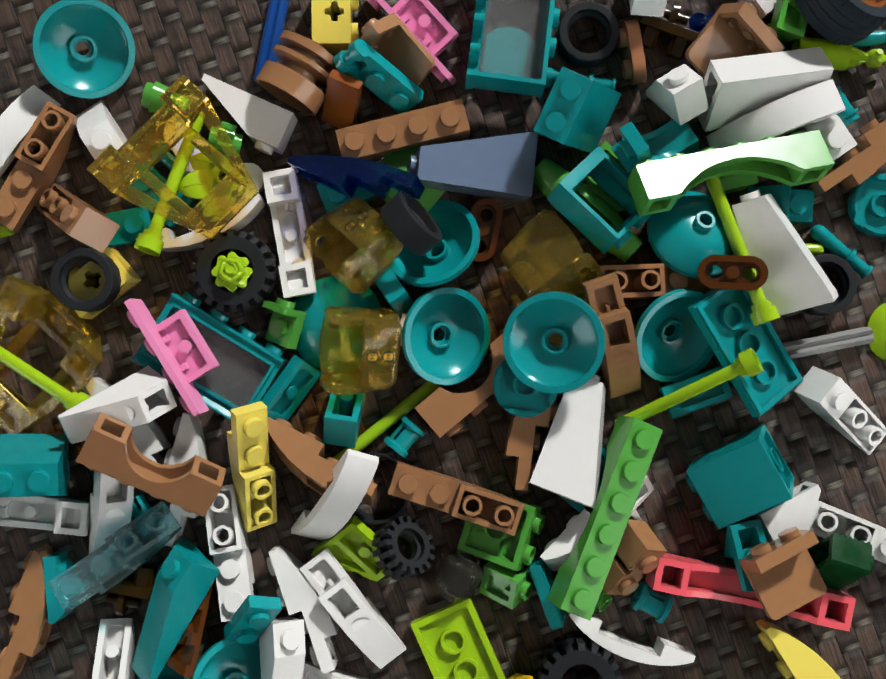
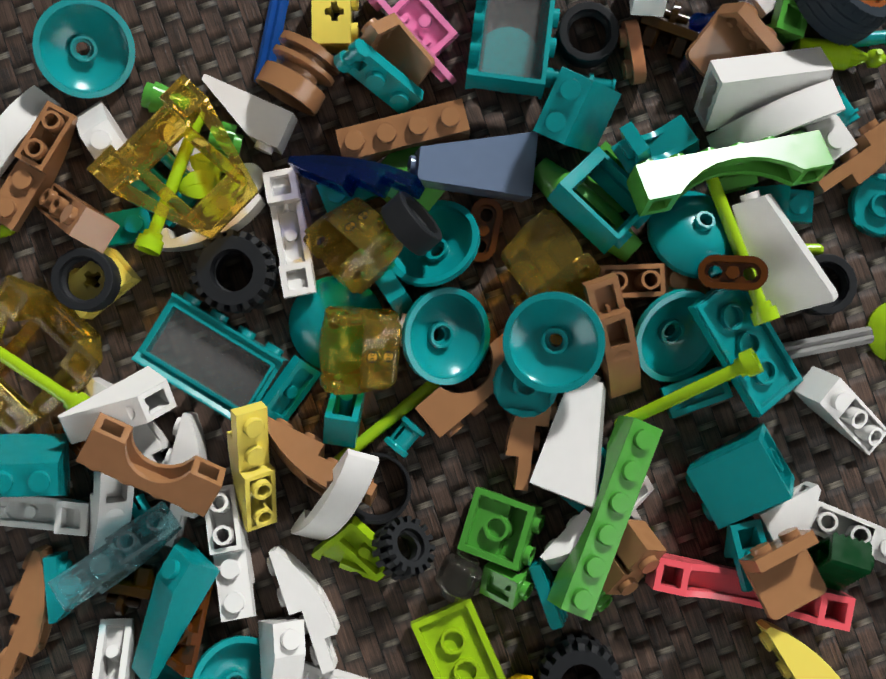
bright pink bracket [124,298,220,417] -> none
lime plant [211,252,253,292] -> none
teal plate [224,595,282,644] -> none
bright green bracket [262,297,307,350] -> none
white slope [299,547,407,669] -> none
dark orange tile [322,69,363,129] -> none
medium nougat slope [387,461,525,536] -> none
white slope [567,612,696,666] -> none
teal bush [630,582,673,624] -> none
white slope [646,64,709,126] -> none
teal piece [810,225,874,279] -> none

